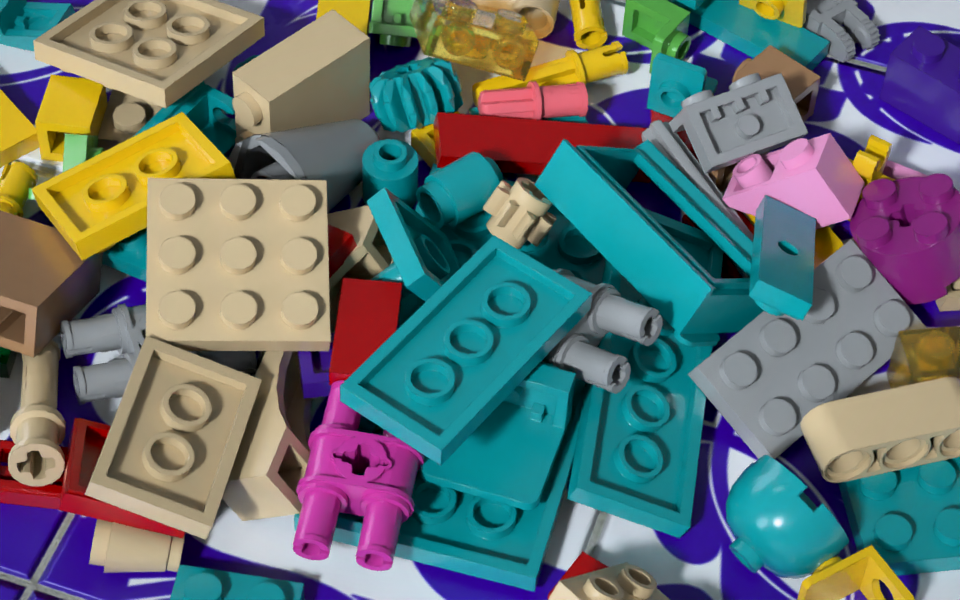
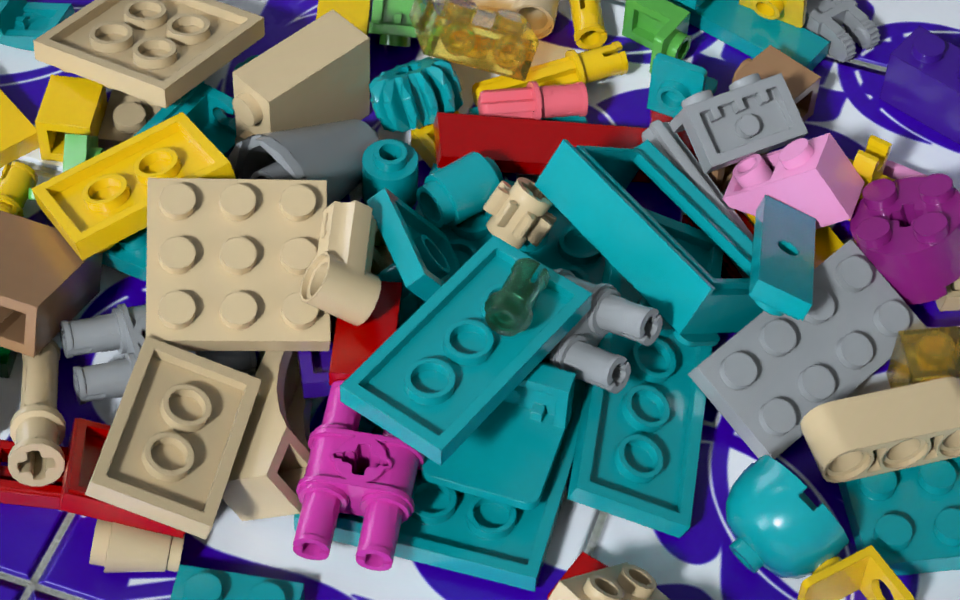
none -> tan piece [300,200,381,326]
none -> clear green pin [484,258,550,336]

